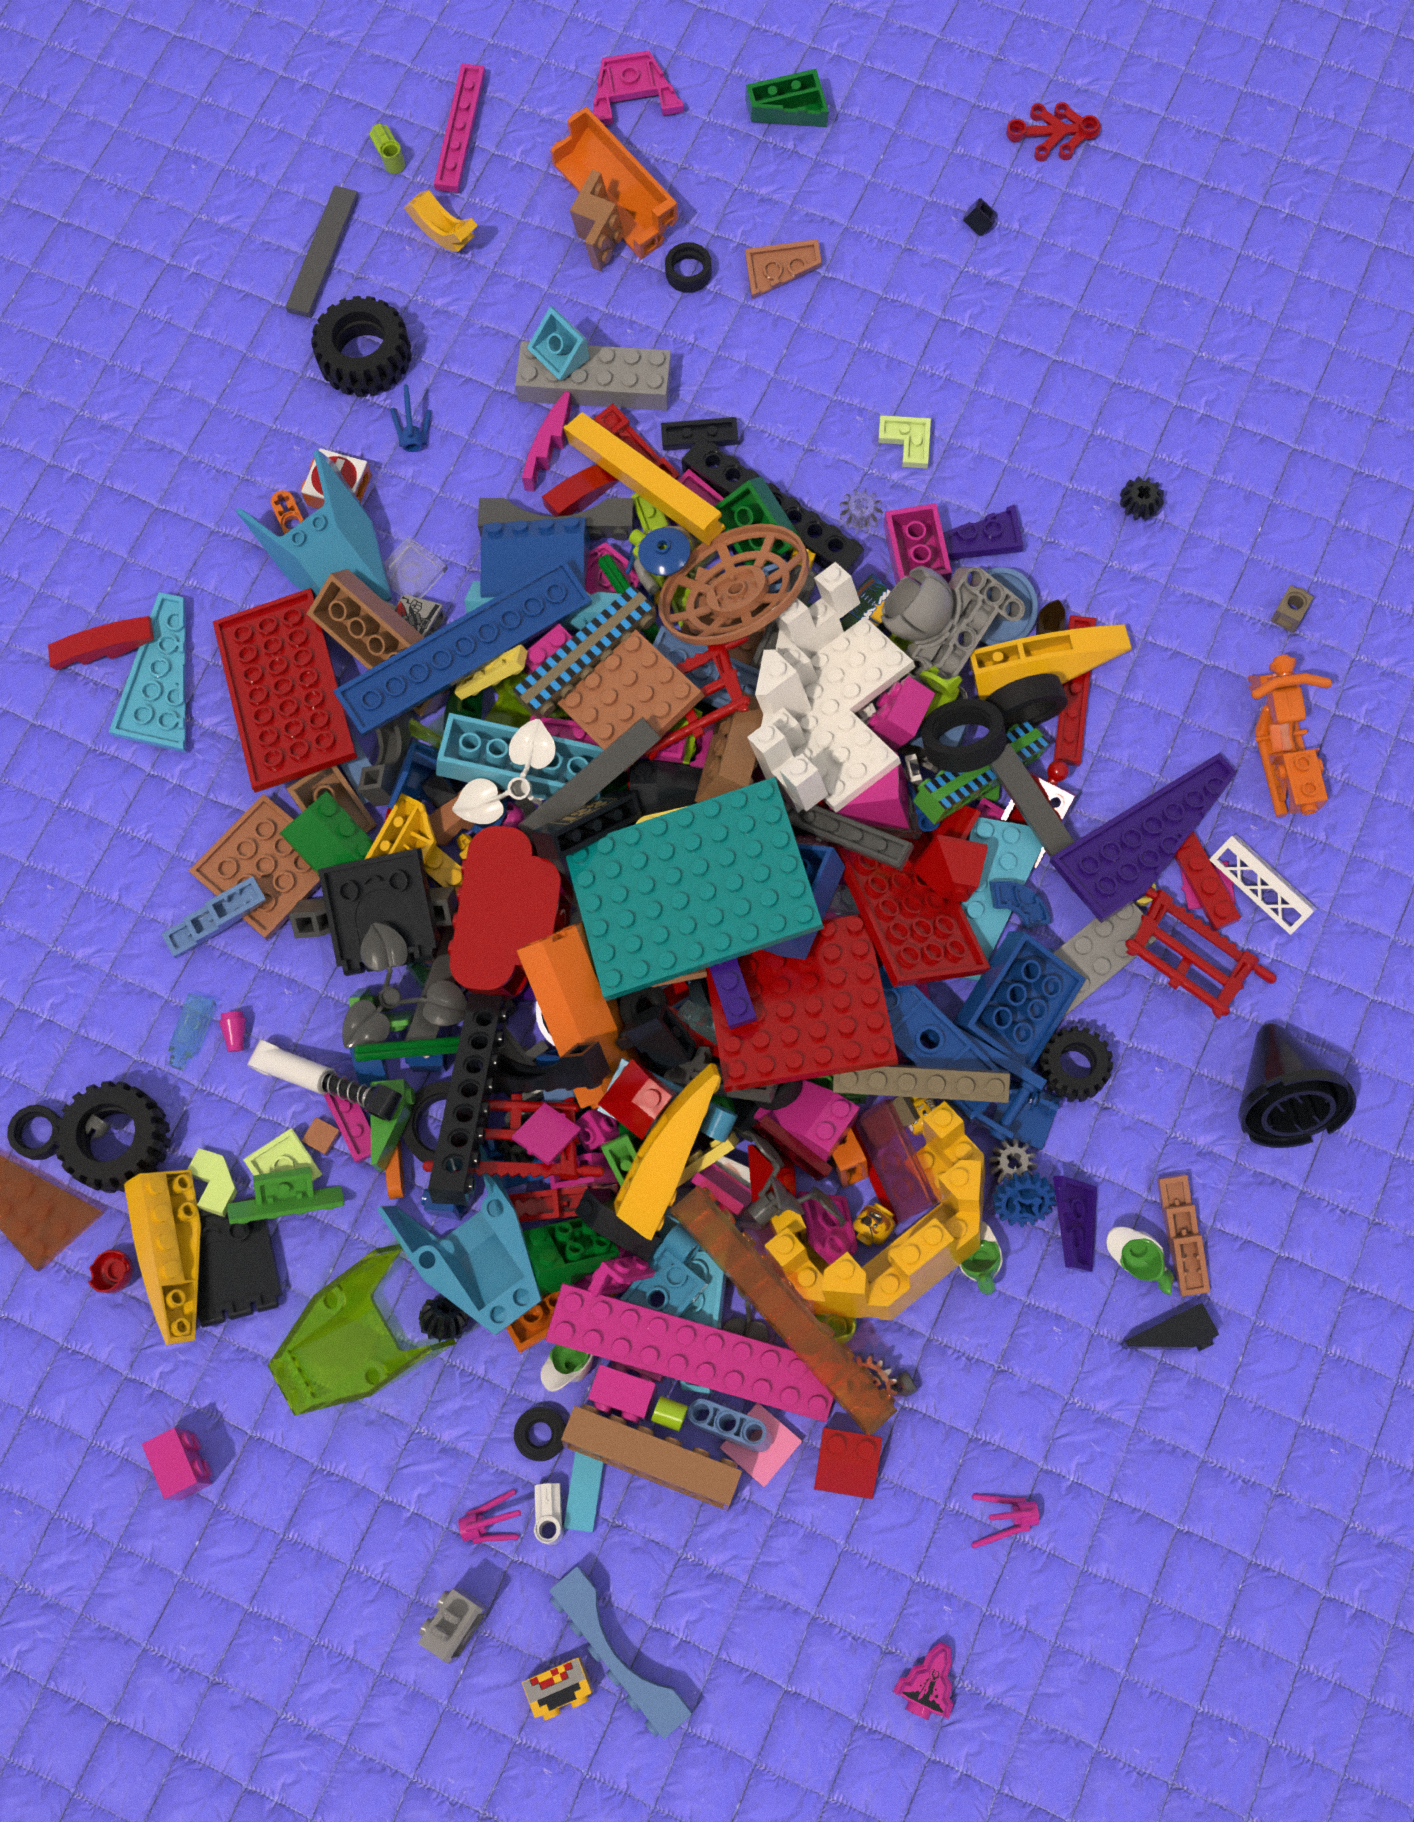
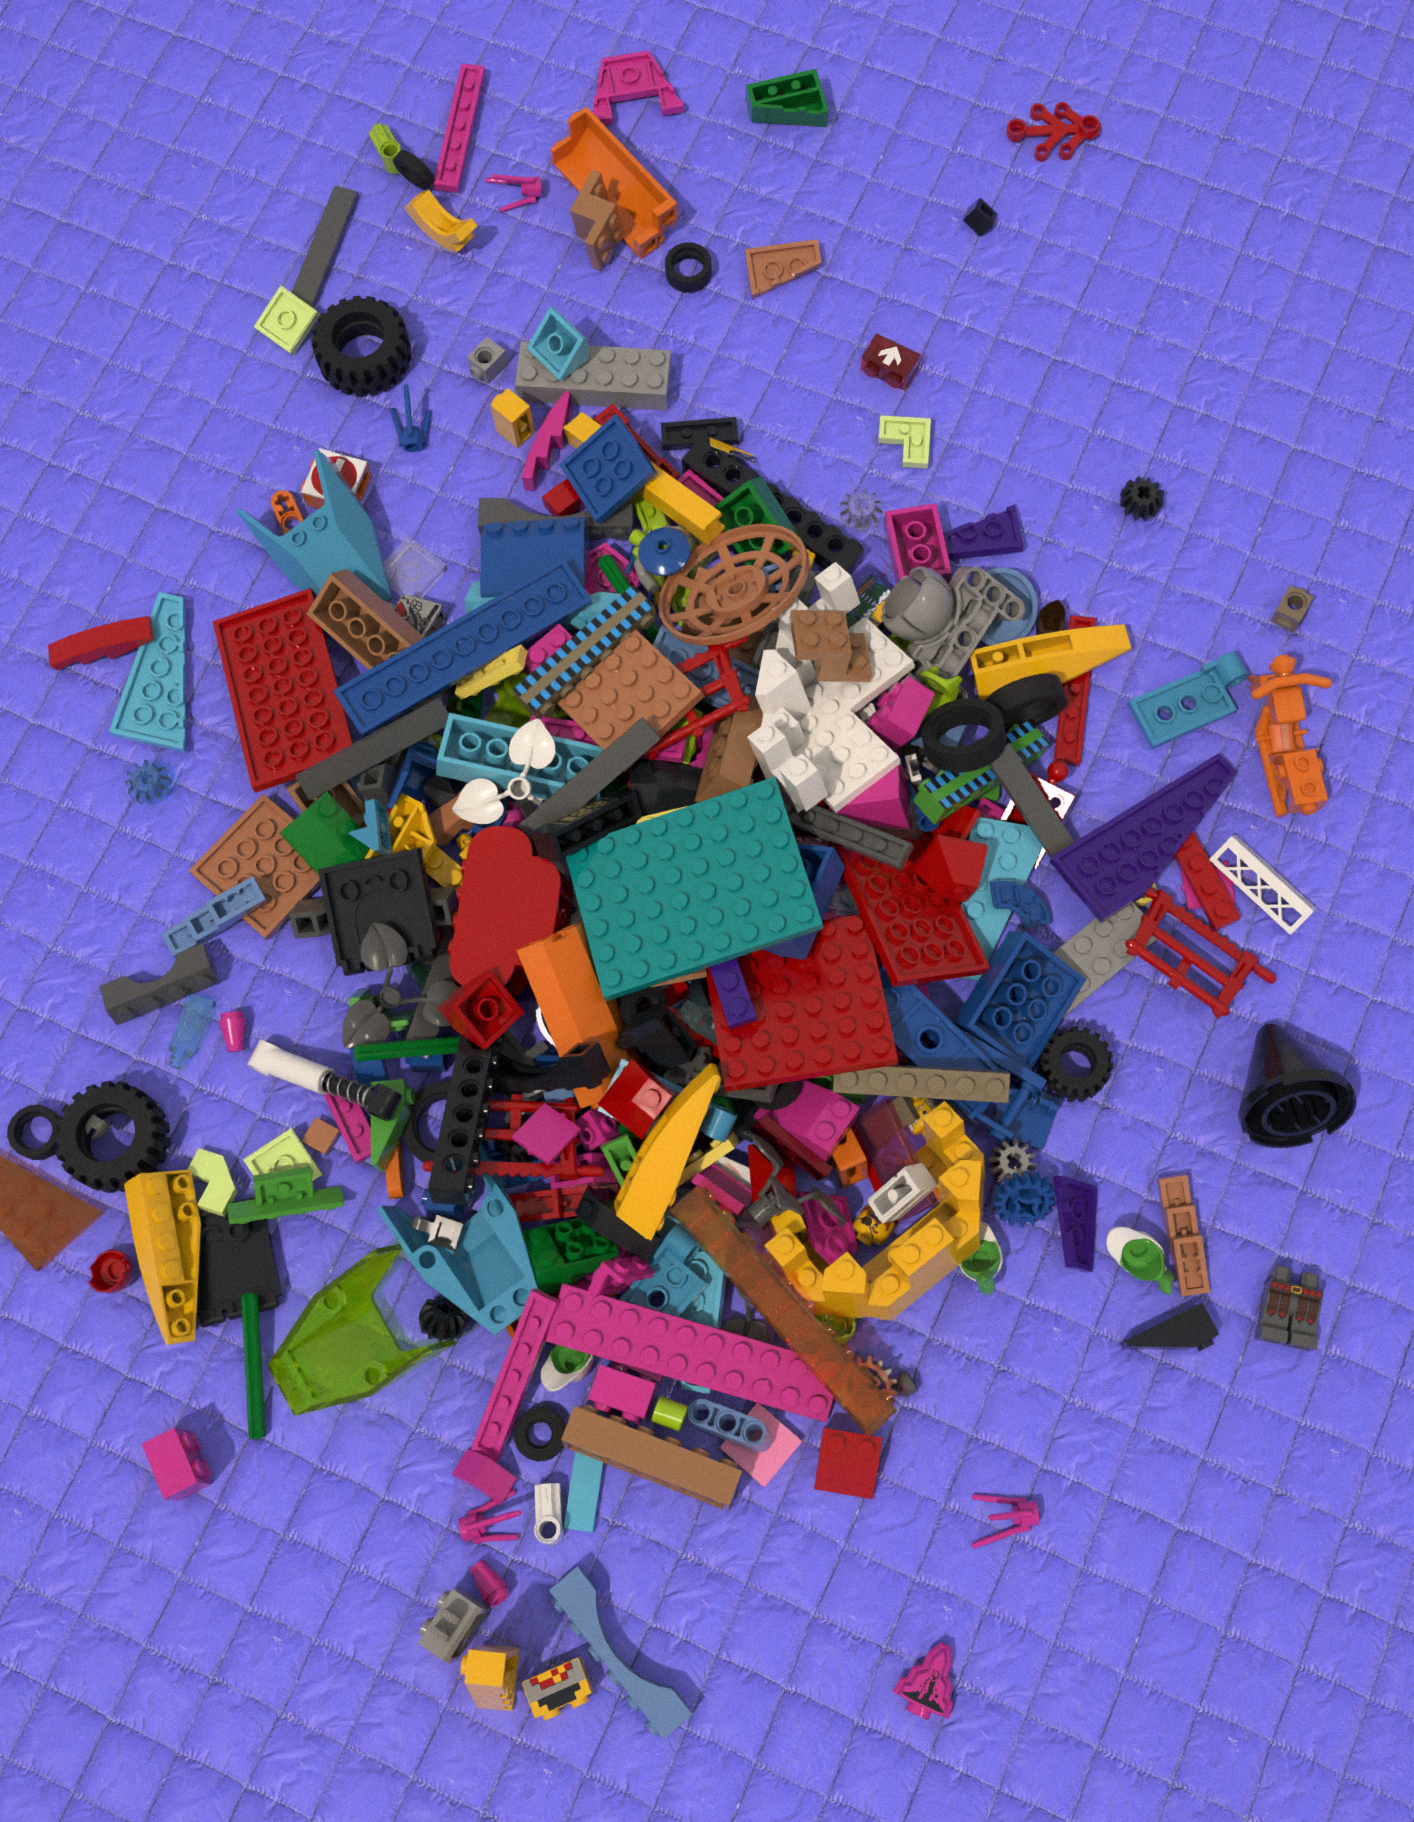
none -> dark grey arch [100,943,219,1025]
none -> clear light blue gear [124,759,172,806]
none -> green axle [241,1293,266,1440]
none -> yellowish green plate [254,286,321,355]
none -> dark grey tile [295,697,449,800]
none -> dark azure slope [349,799,392,856]
none -> black tyre [393,150,435,190]
none -> plate [412,1214,465,1251]
none -> red slope [437,969,525,1050]
none -> dark pink slope [451,1449,517,1505]
none -> yellow wedge [461,1644,520,1711]
none -> light grey brick [467,337,508,385]
none -> dark pink cone [470,1560,510,1608]
none -> dark pink plate [471,1288,561,1462]
none -> dark pink plant [485,174,542,212]
none -> yellow brick [490,388,535,449]
none -> blue plate [559,414,658,524]
none -> yellow sticker [710,438,755,463]
none -> medium nougat bracket [789,610,872,682]
none -> clear red brick [861,333,921,391]
none -> white brick [867,1163,937,1223]
none -> dark azure hinge [1127,651,1249,749]
none -> dark grey hips [1254,1266,1323,1351]

